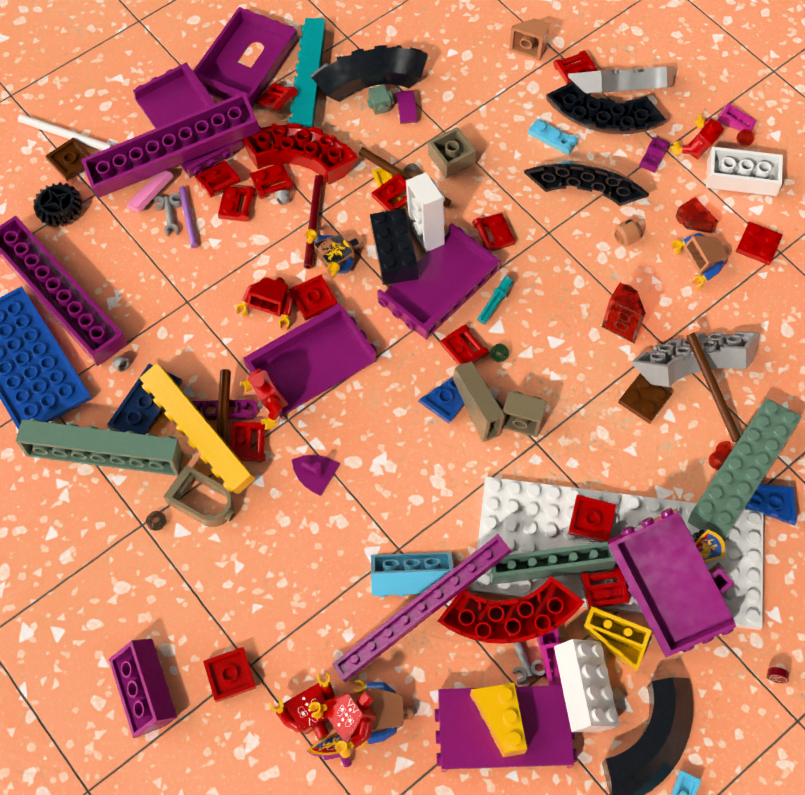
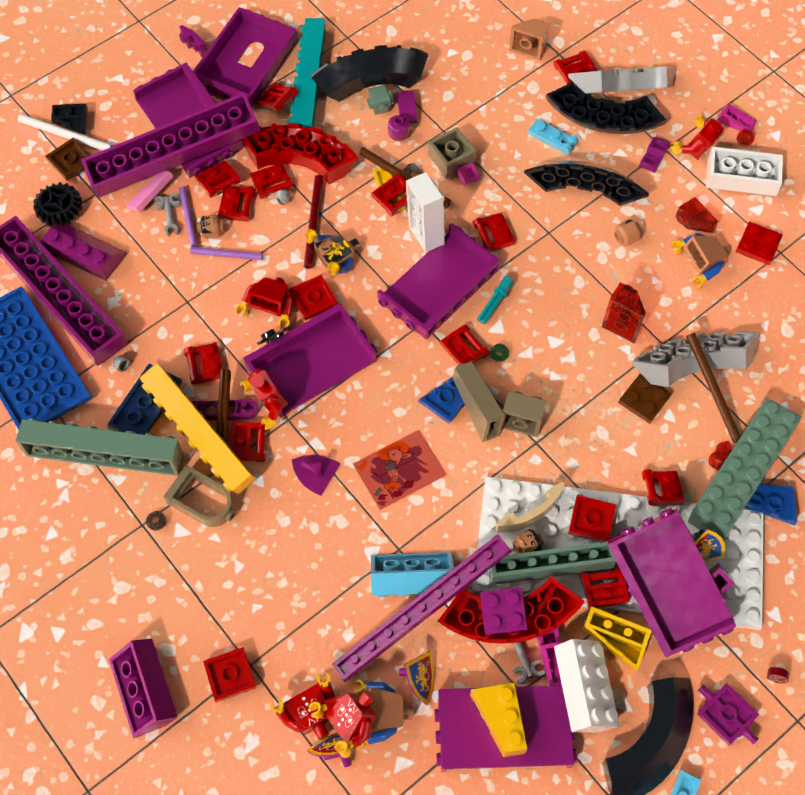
black brick [370,208,419,285] -> none
none -> magenta slope [41,224,126,281]
none -> black wing [51,104,88,134]
none -> magenta slope [179,25,207,58]
none -> red plate [183,342,223,385]
none -> medium lavender bar [190,247,263,260]
none -> nougat head [197,215,224,239]
none -> black plate [257,326,290,345]
none -> clear red sticker [353,430,446,510]
none -> magenta head [388,115,410,141]
none -> shield [399,651,434,705]
none -> dark pink plate [456,162,480,186]
none -> magenta plate [480,587,528,635]
none -> tan slope [495,481,565,533]
none -> nougat head [512,529,544,554]
none -> red plate [641,469,685,506]
none -> magenta plate [697,683,759,746]

